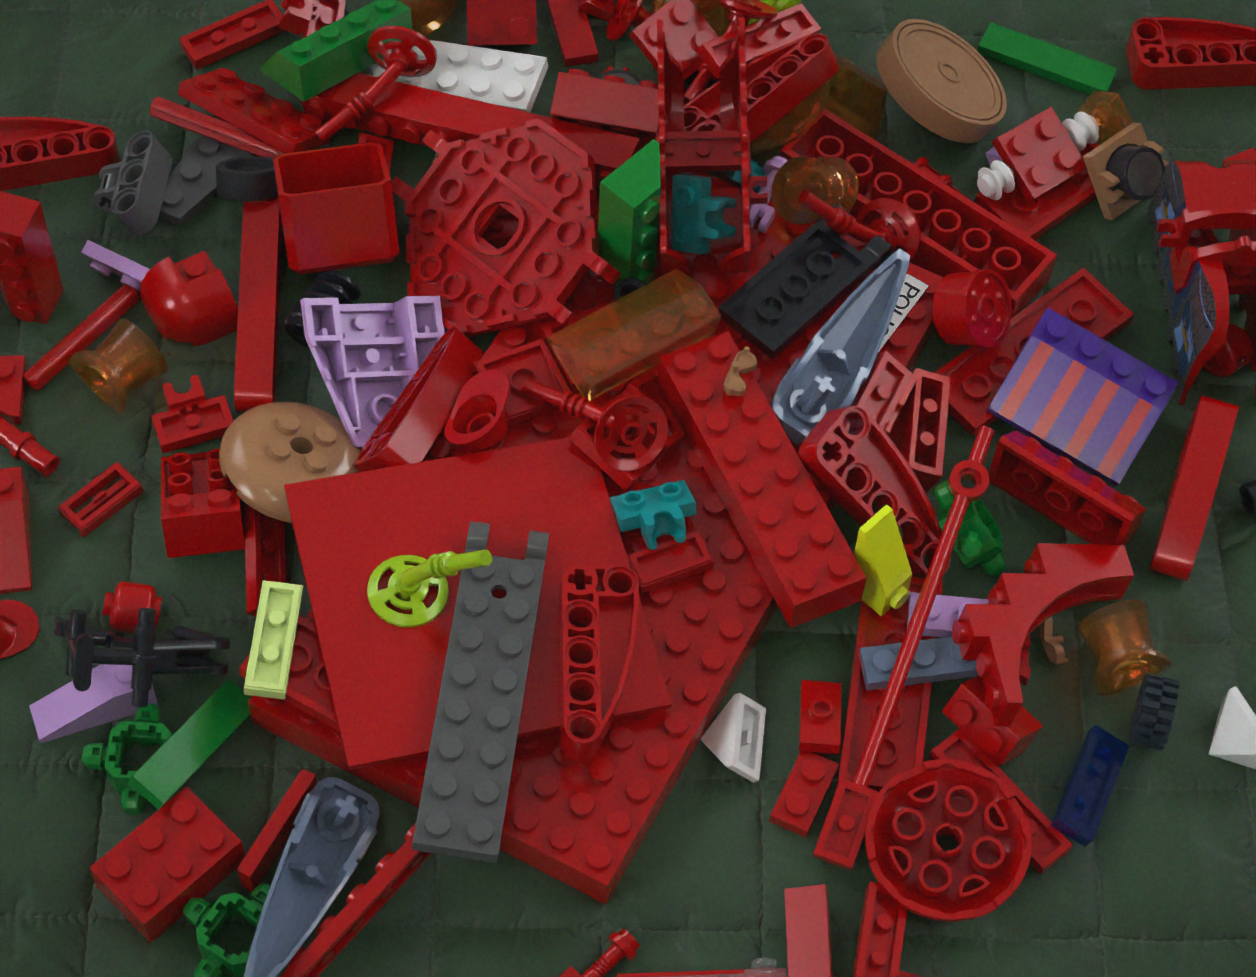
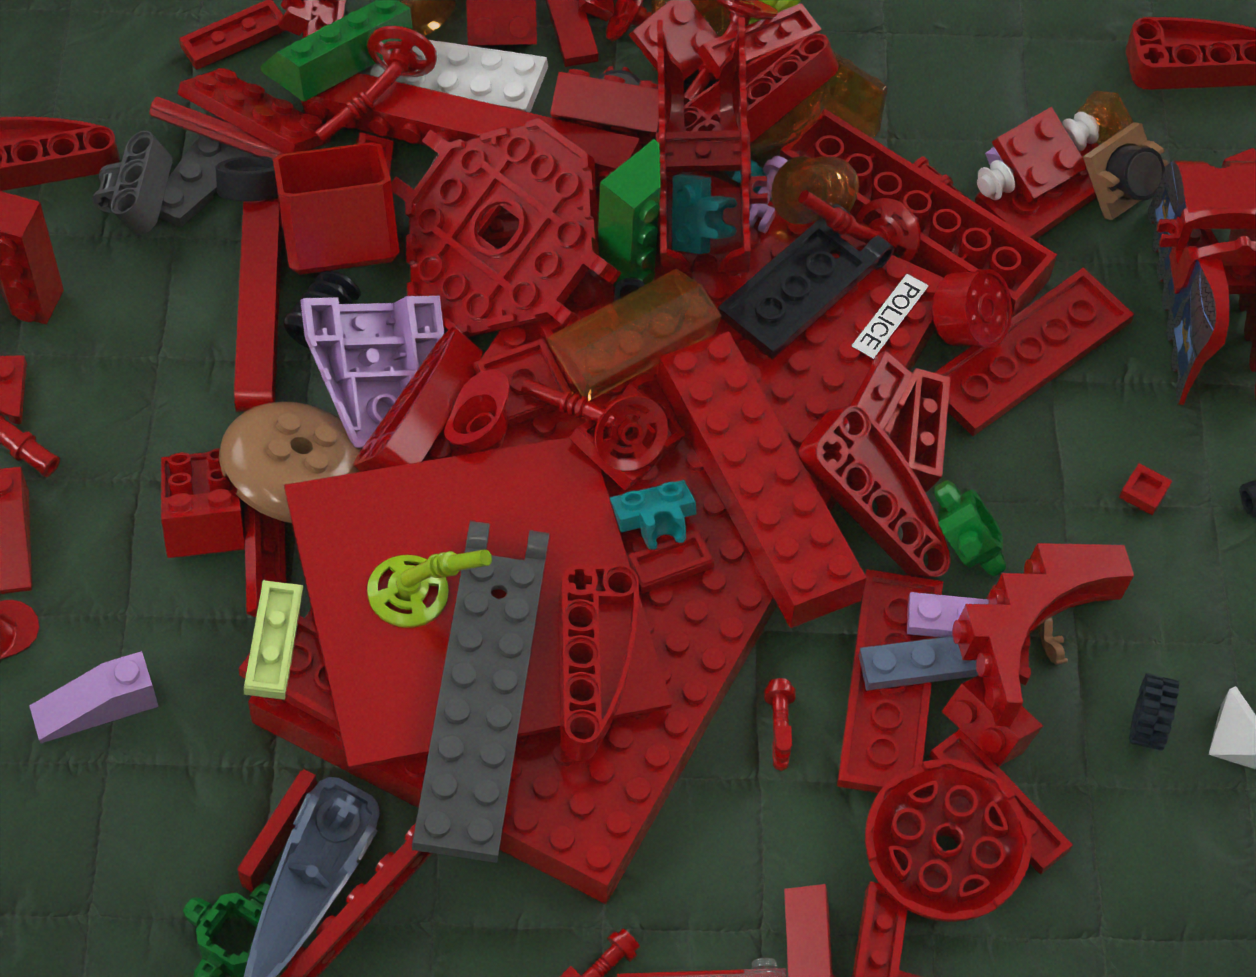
red axle [23,284,140,390] -> none
black piece [54,608,230,707] -> none
red tile [57,462,144,538] -> none
clear orange hat [68,319,168,415] -> none
lavender plate [81,240,150,292] -> none
green piece [82,704,199,815] -> none
red brick [89,786,245,943] -> none
red head [102,581,162,634] -> none
green tile [128,679,251,810] -> none
red brick [140,250,238,347] -> none
red plate [151,375,233,454] -> none
white slope [701,693,766,782] -> none
medium nougat piece [723,347,758,396] -> none
red plate [769,751,839,838] -> none
sand blue piece [770,248,910,445] -> none
red plate [799,680,841,754] -> none
red bar [812,426,994,871] -> none
neon yellow slope [854,504,912,617] -> none
medium nougat brick [876,19,1007,143] -> none
green tile [977,22,1118,100] -> none
dark purple slope [986,307,1178,486] -> none
red slope [989,430,1147,547] -> none
clear blue plate [1050,725,1130,847] -> none
clear orange hat [1077,599,1172,696] -> none
red beam [1149,395,1239,581] -> none
red head [1203,324,1254,377] -> none
none -> red hinge [764,678,796,771]
none -> red plate [1119,463,1172,516]

